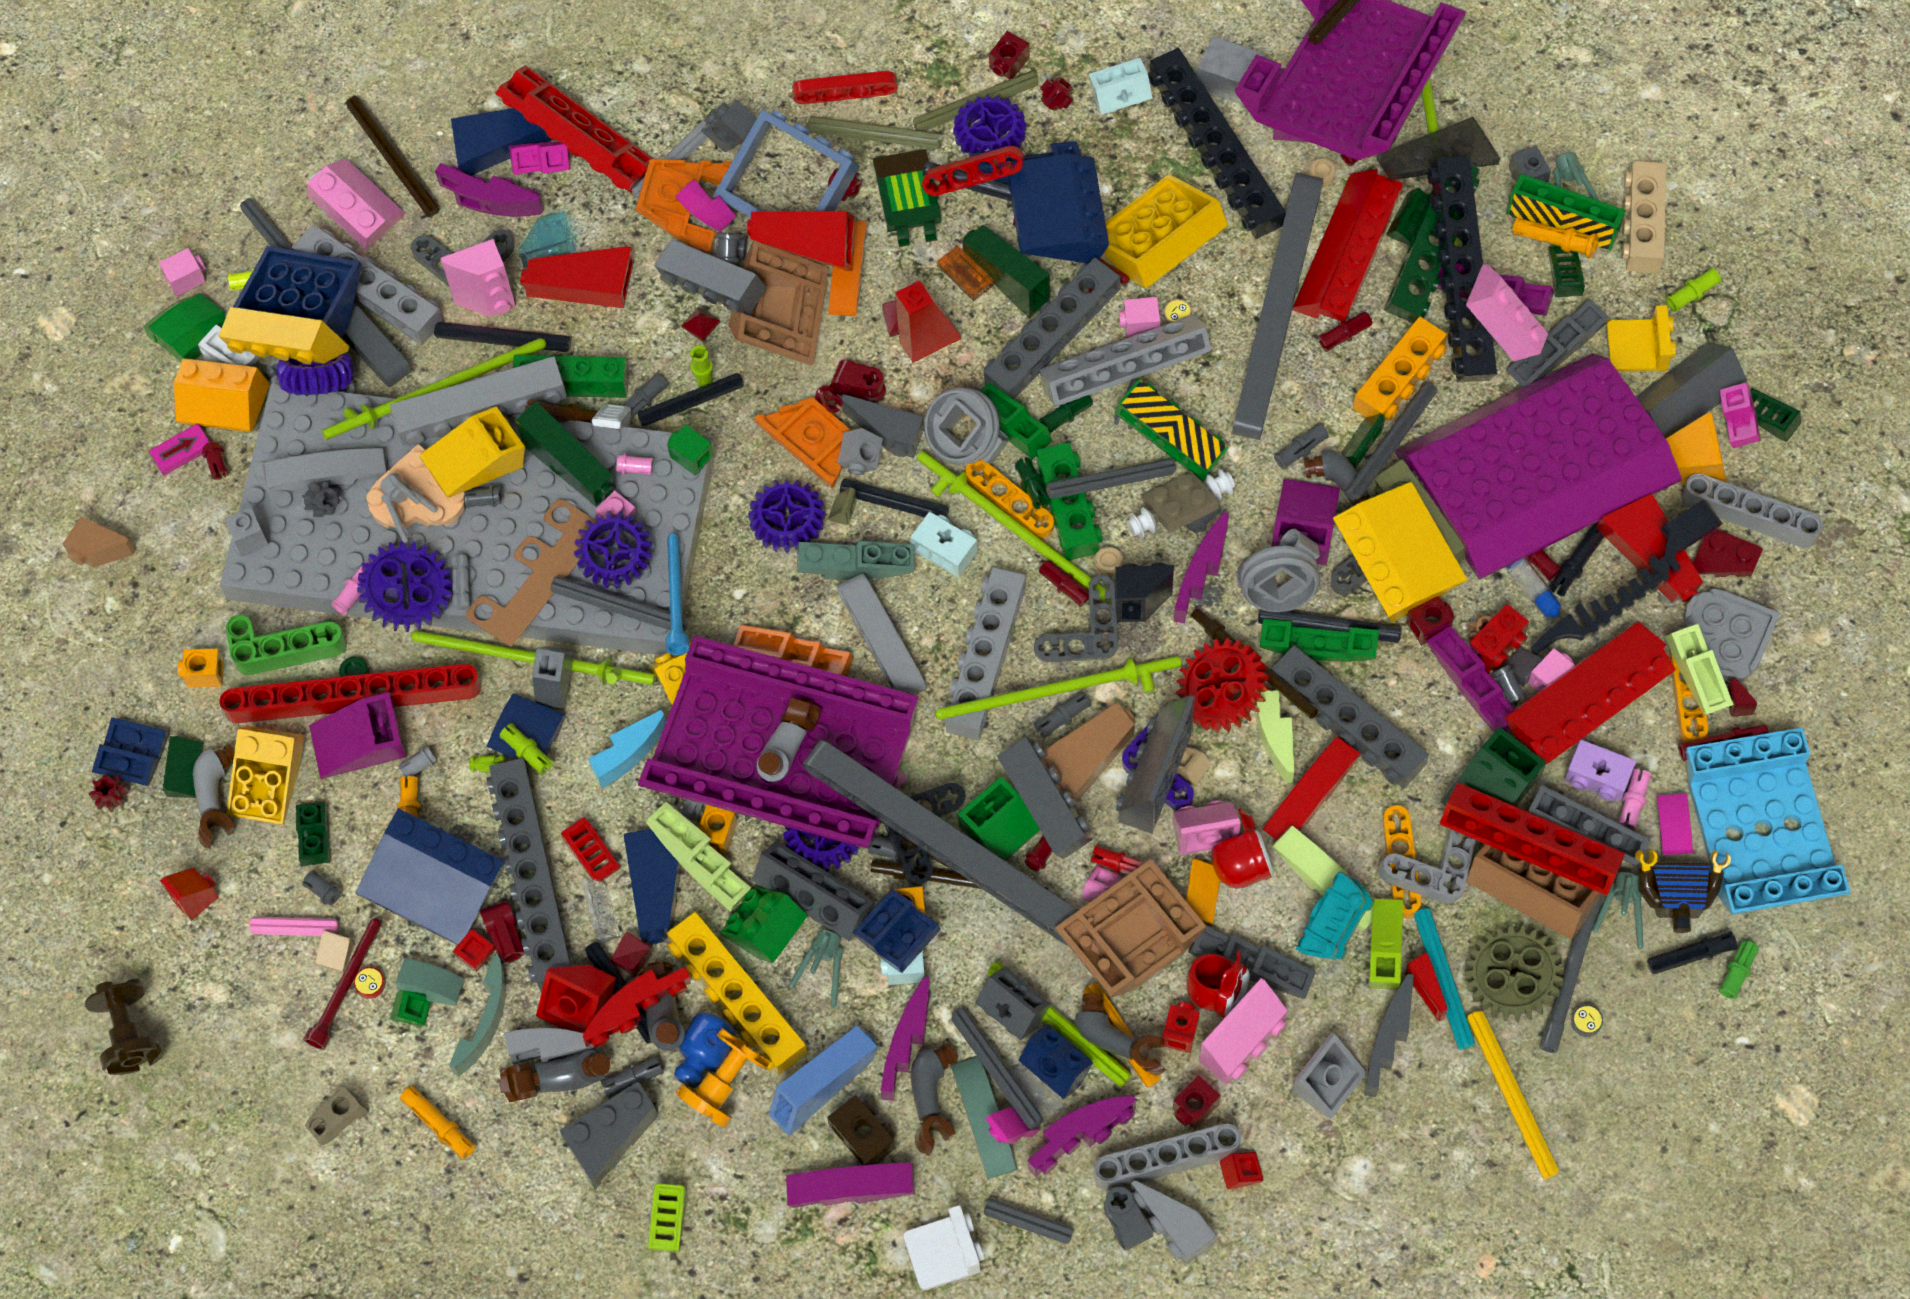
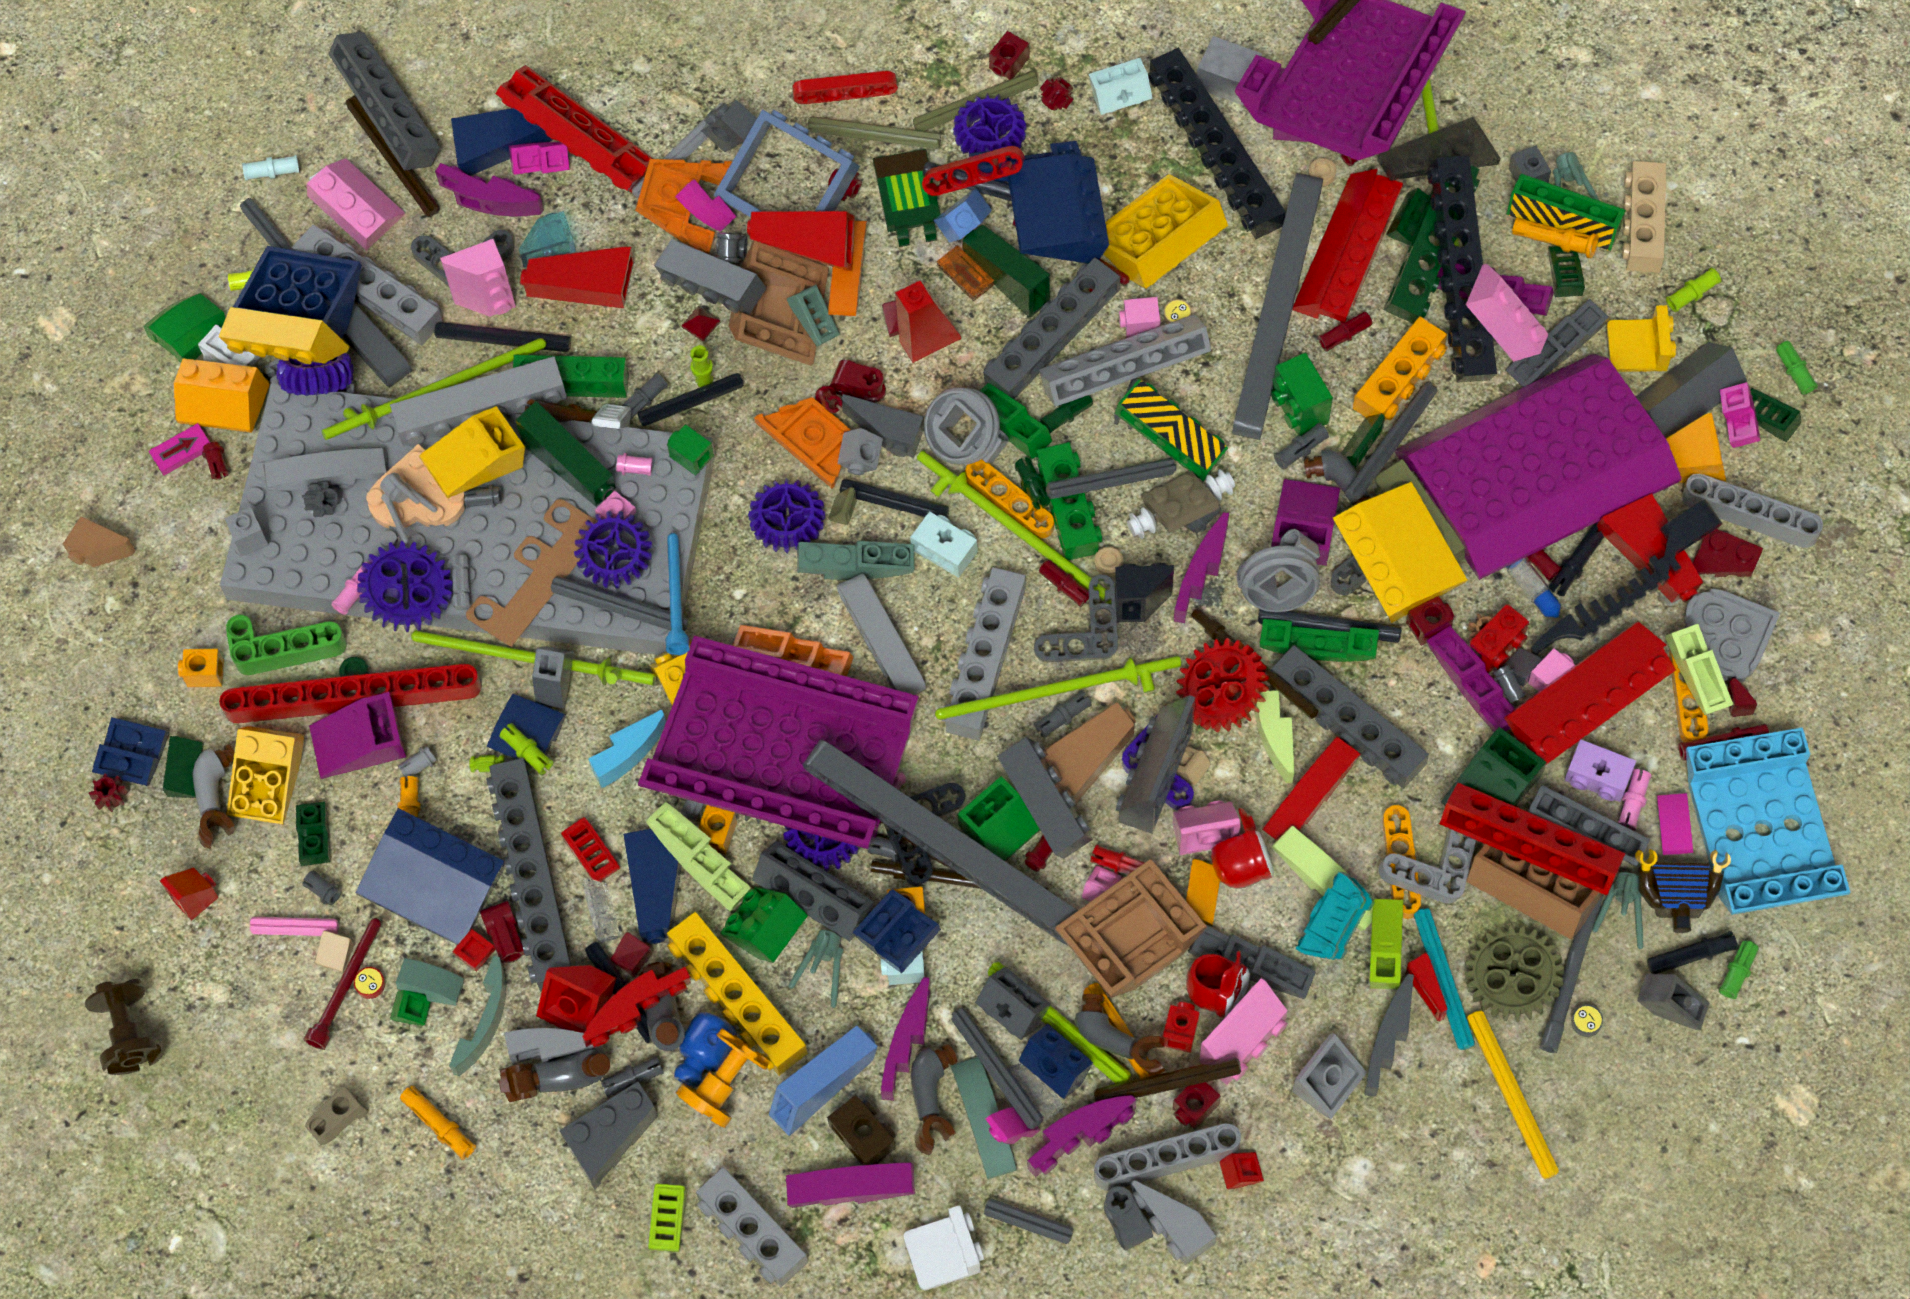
bright pink brick [158,248,206,297] -> none
piece [757,698,821,782] -> none
none -> light aqua pin [242,155,300,181]
none -> dark grey brick [328,32,440,170]
none -> light grey brick [696,1167,808,1288]
none -> sand green slope [786,285,840,346]
none -> medium blue slope [934,188,992,243]
none -> dark brown axle [1094,1057,1241,1102]
none -> green brick [1271,352,1333,436]
none -> flat silver slope [1637,974,1710,1030]
none -> bright green axle [1776,341,1818,395]

